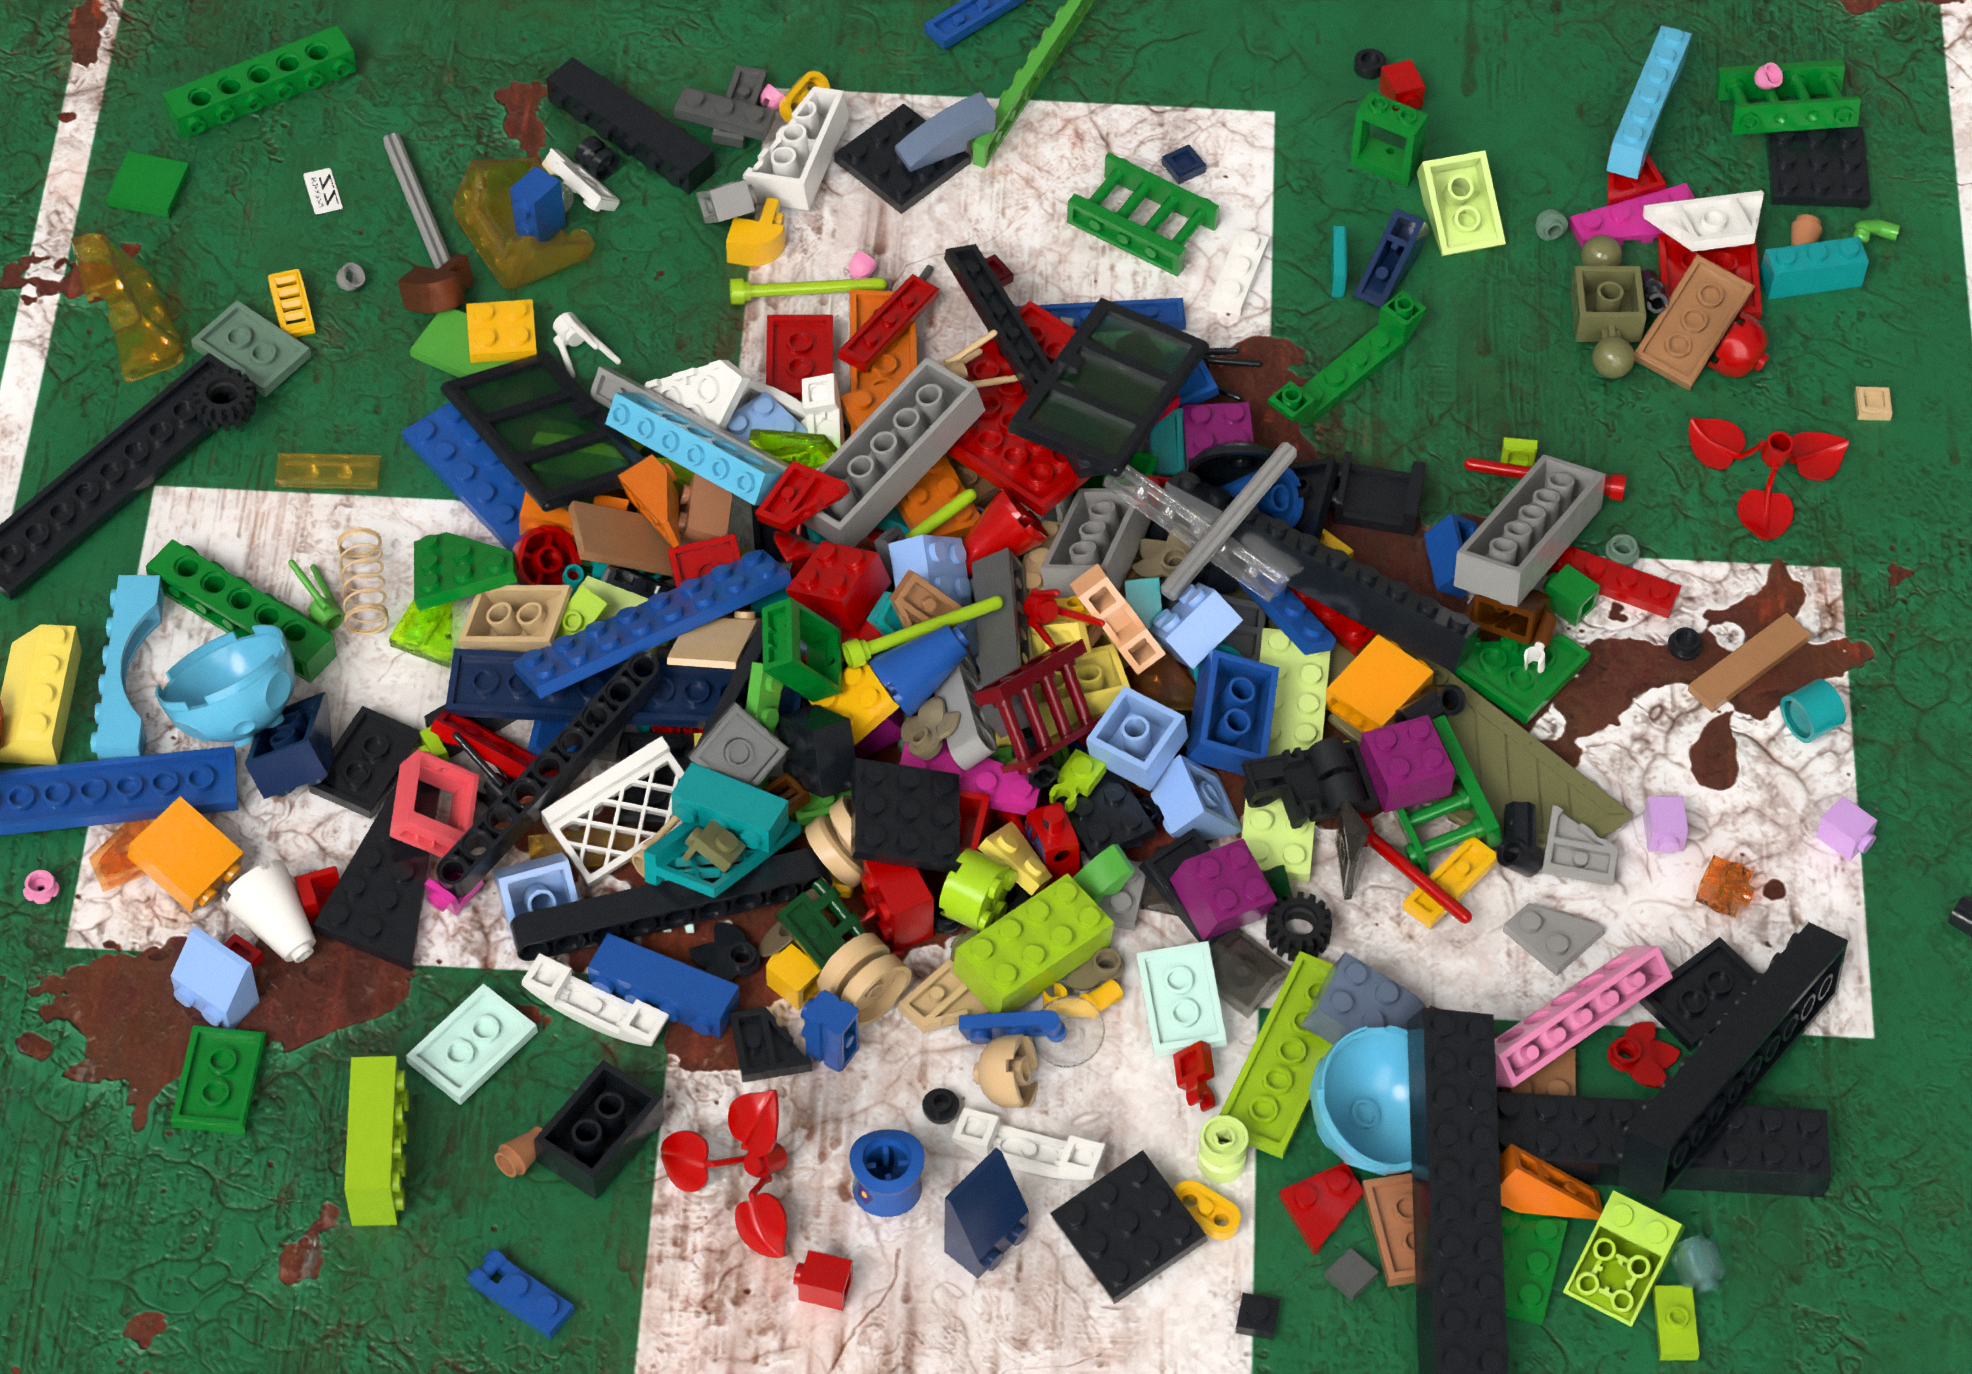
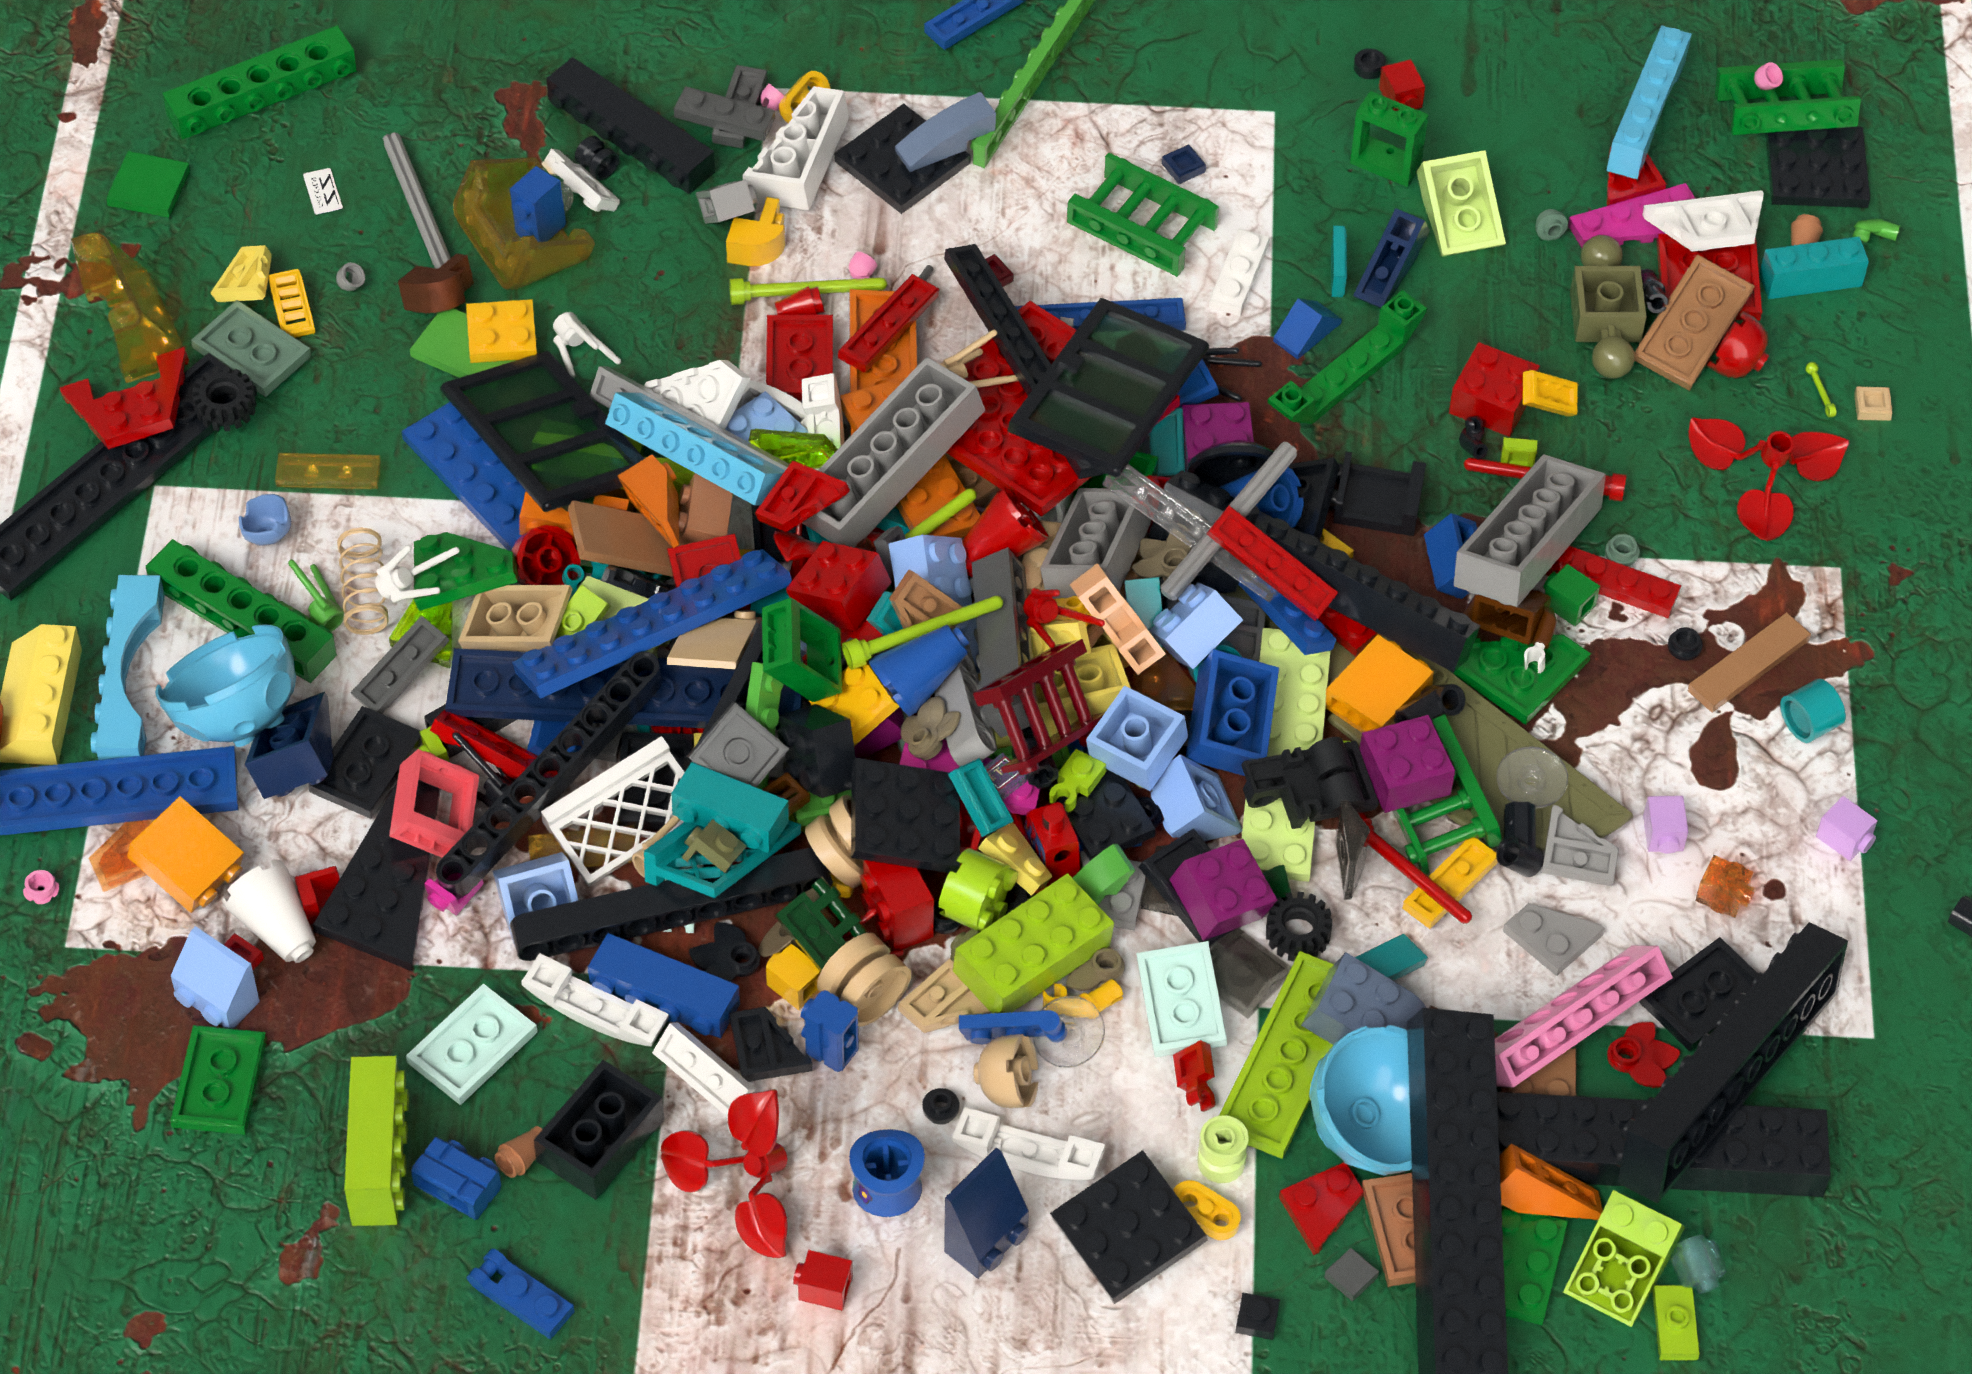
none -> red wing [59,347,189,449]
none -> light yellow wing [211,245,272,302]
none -> medium blue hair [239,494,292,546]
none -> dark grey plate [350,616,449,714]
none -> white plant [375,545,460,603]
none -> blue brick [411,1137,501,1220]
none -> white plate [652,1022,756,1117]
none -> red cone [774,286,825,315]
none -> teal tile [948,758,1014,837]
none -> clear light blue tile [984,753,1027,800]
none -> red tile [1206,505,1338,621]
none -> blue slope [1273,298,1342,360]
none -> teal tile [1355,933,1428,981]
none -> red brick [1449,342,1540,437]
none -> black arm [1459,416,1488,459]
none -> clear dish [1497,746,1568,809]
none -> yellow plate [1523,370,1578,417]
none -> lime hinge [1805,362,1836,418]

